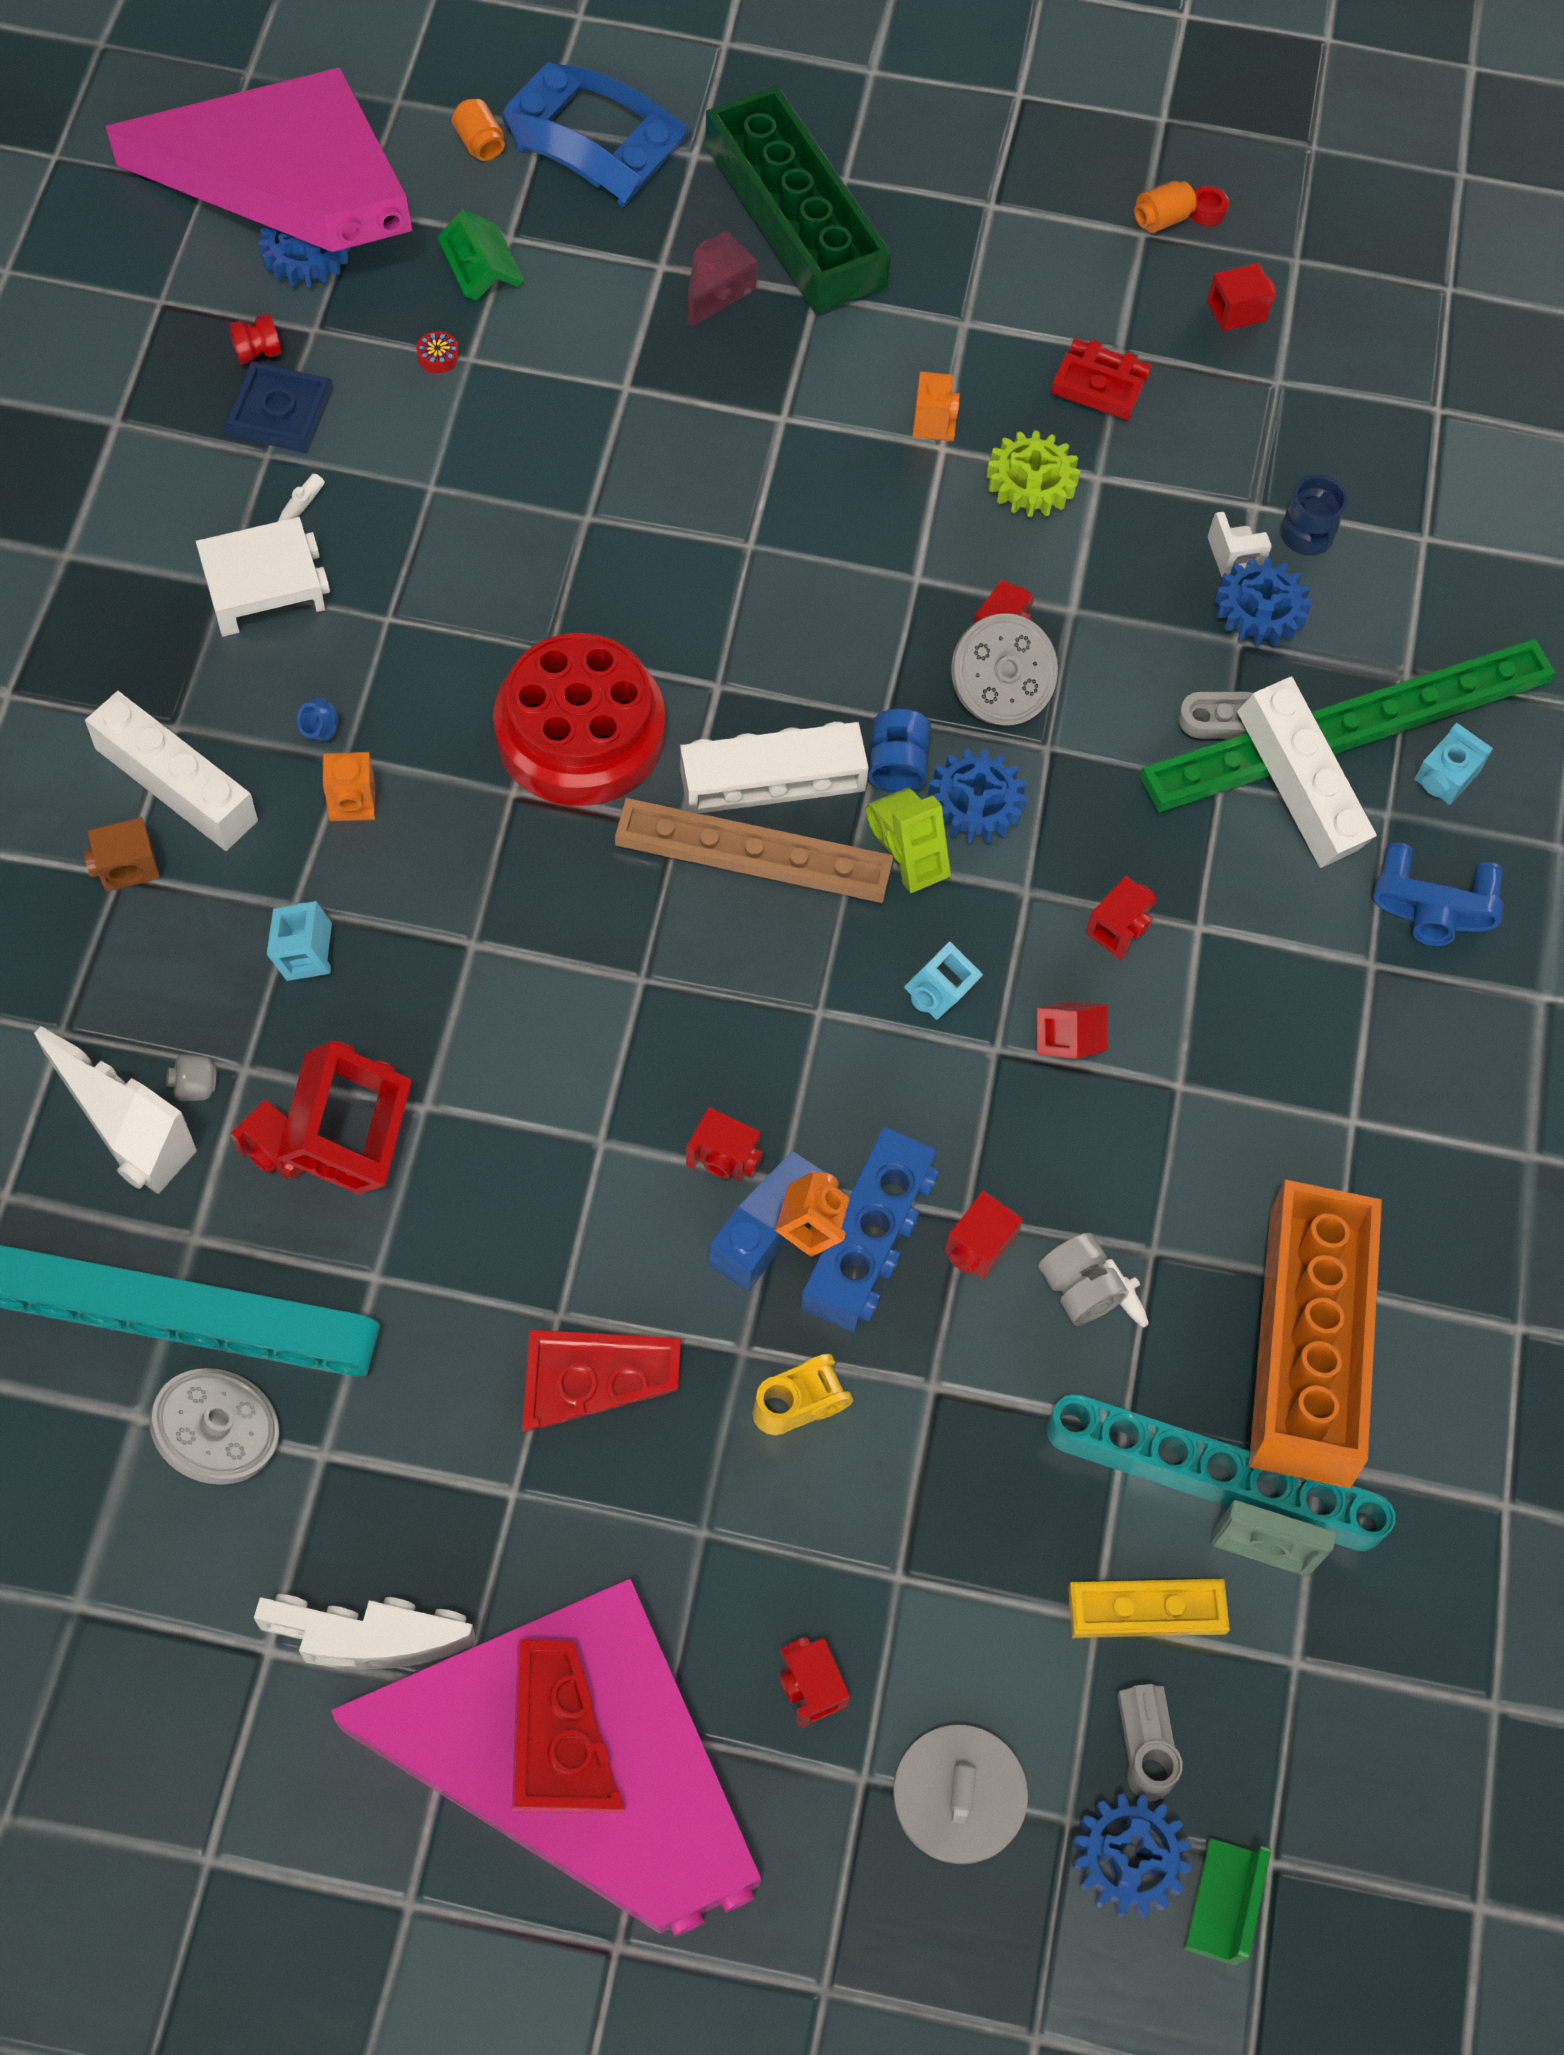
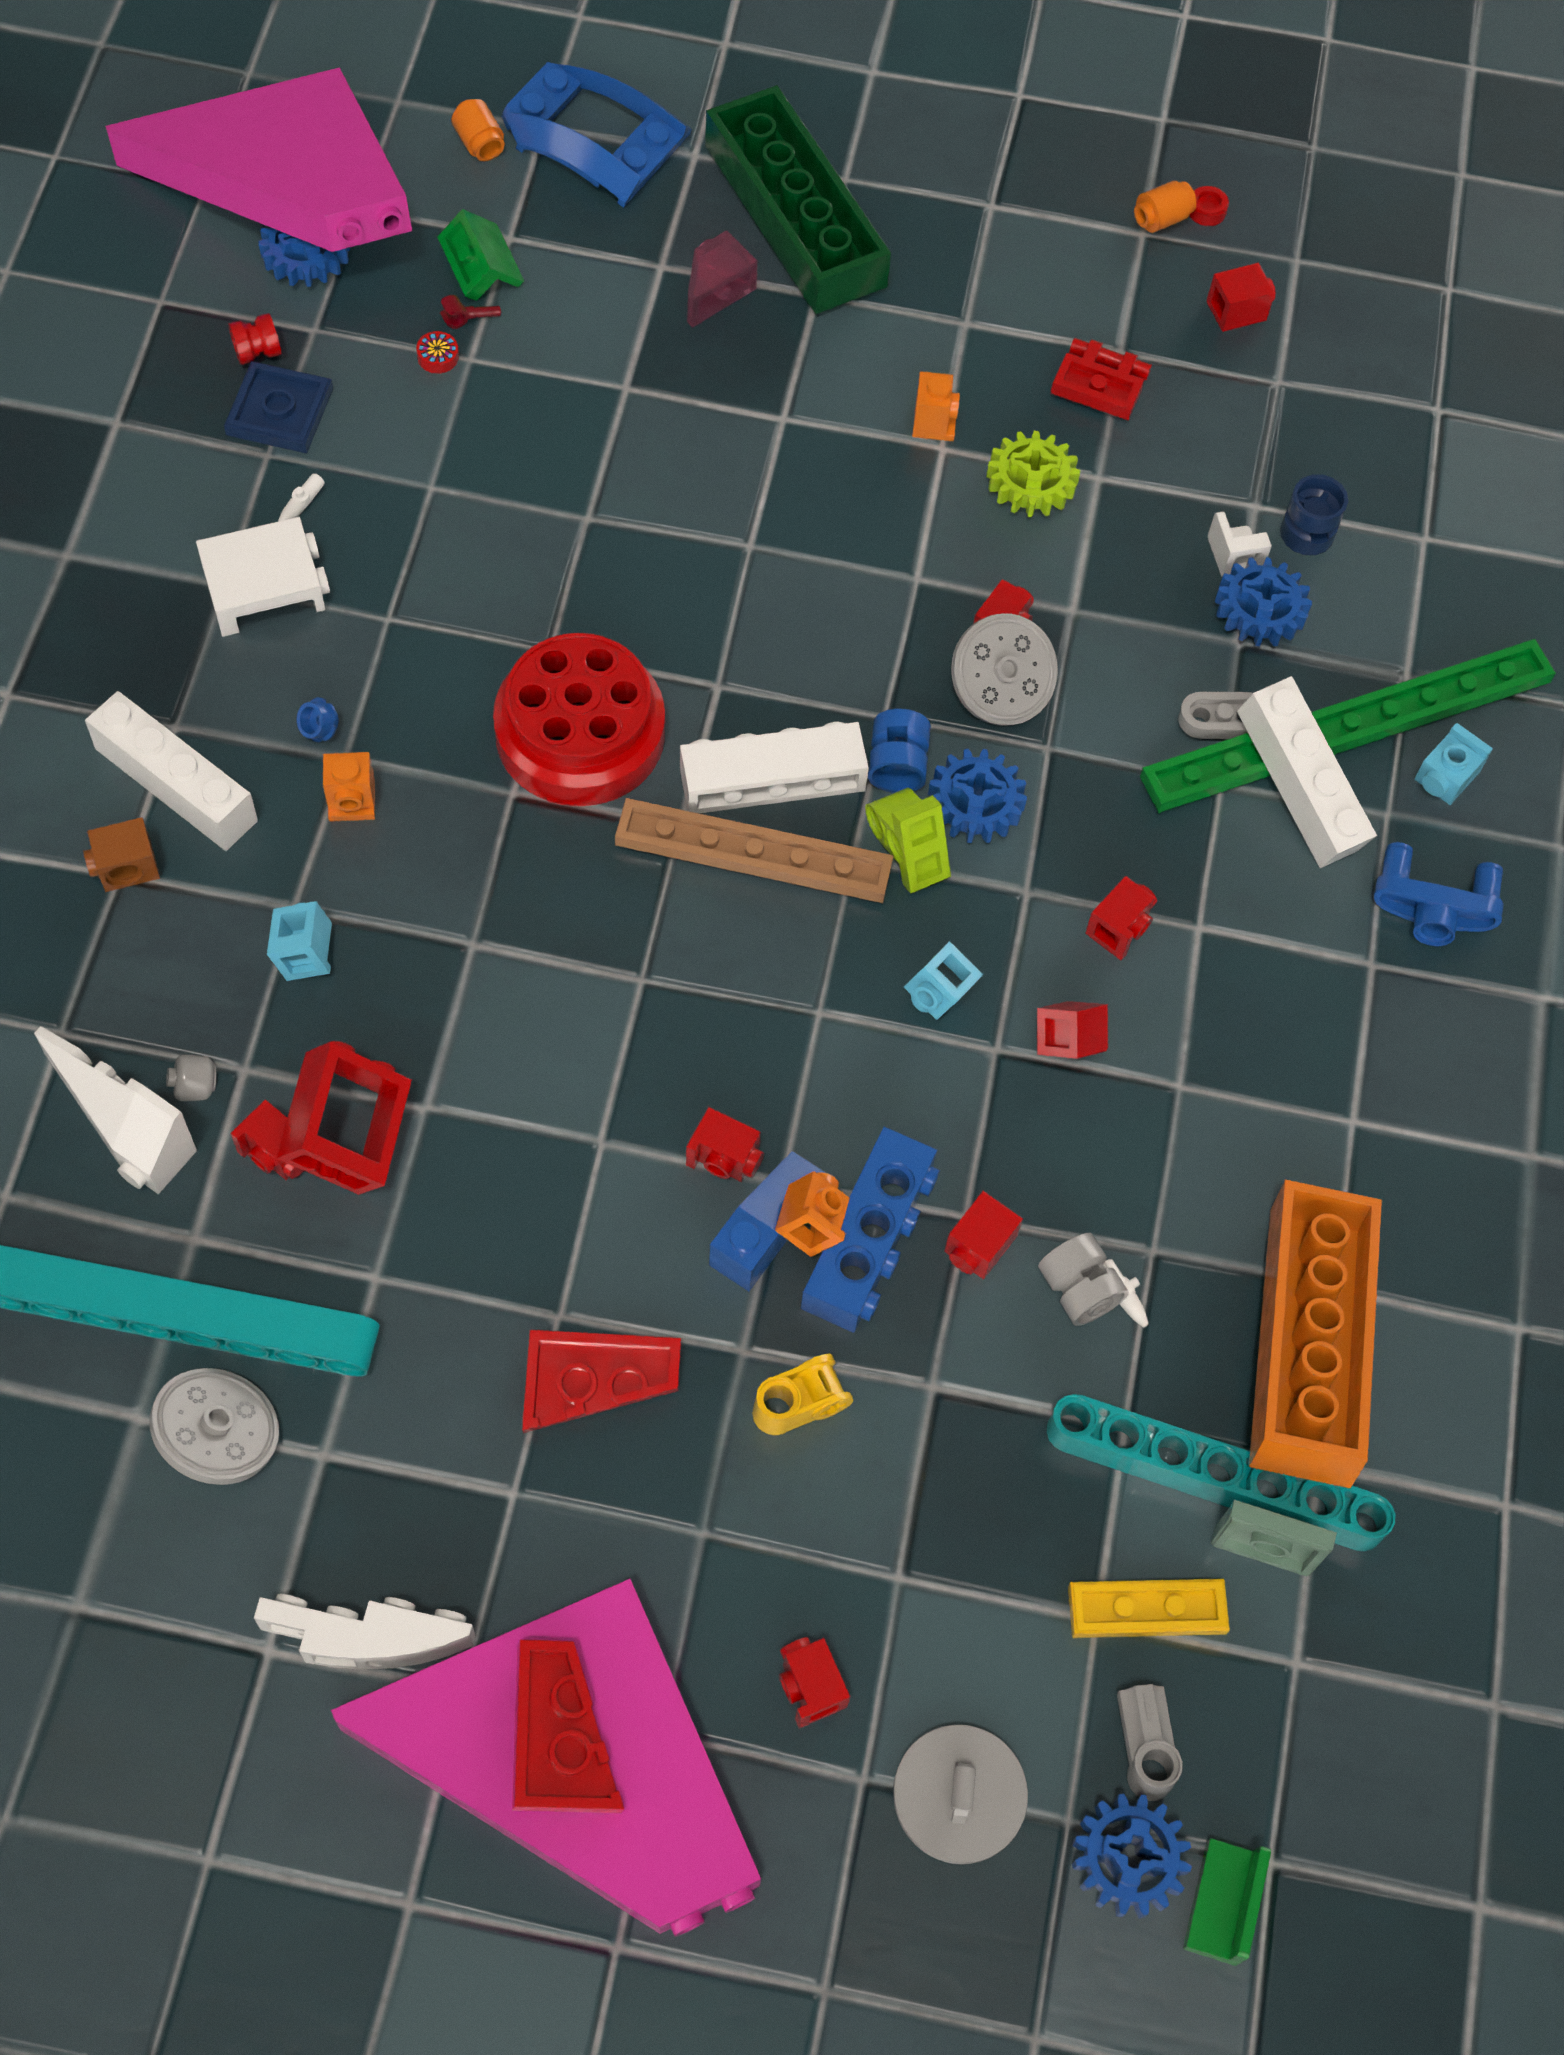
none -> dark red hand [440,295,501,329]

